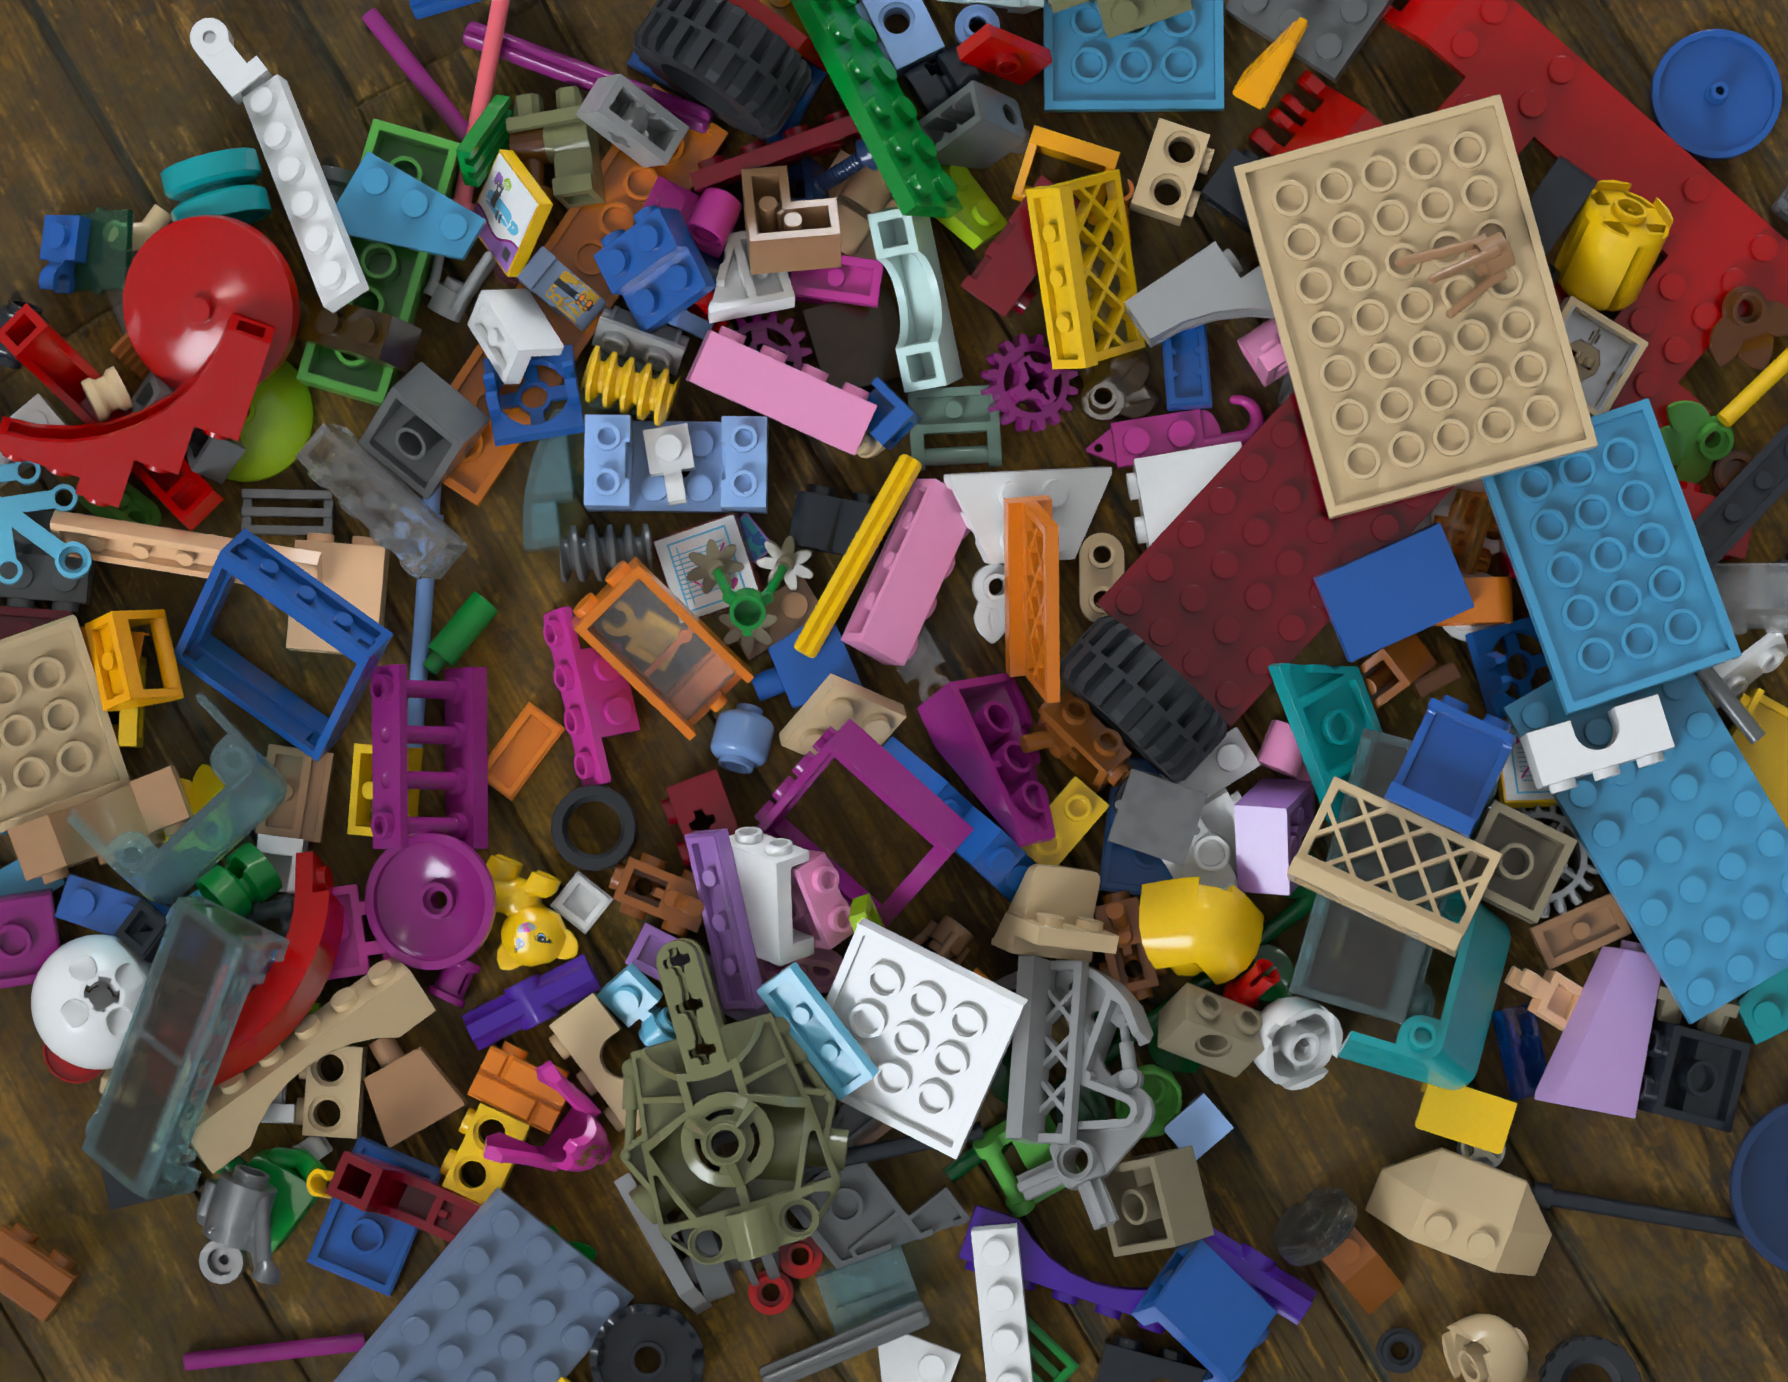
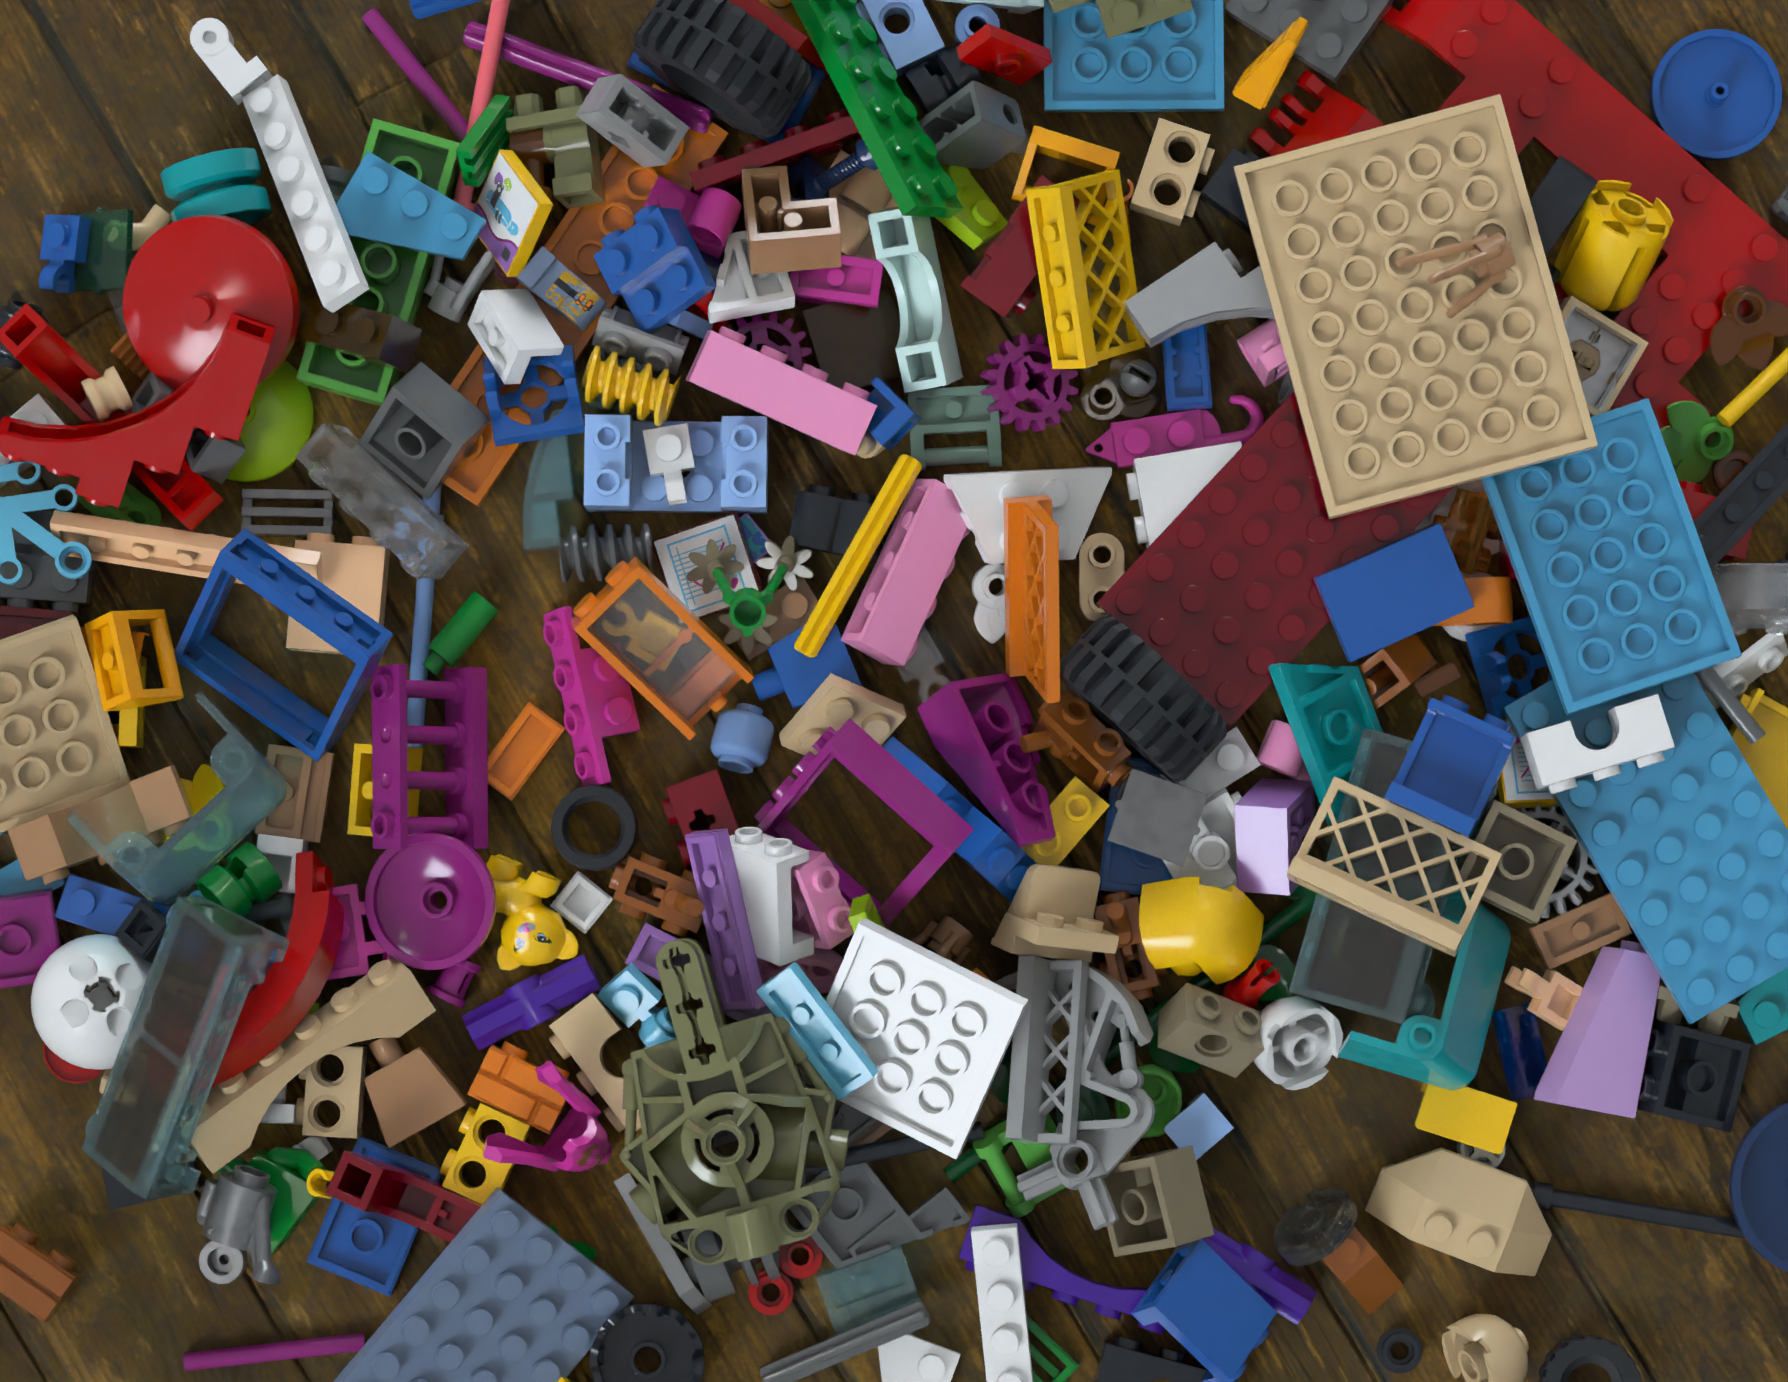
none -> dark grey hinge [1119,359,1157,397]

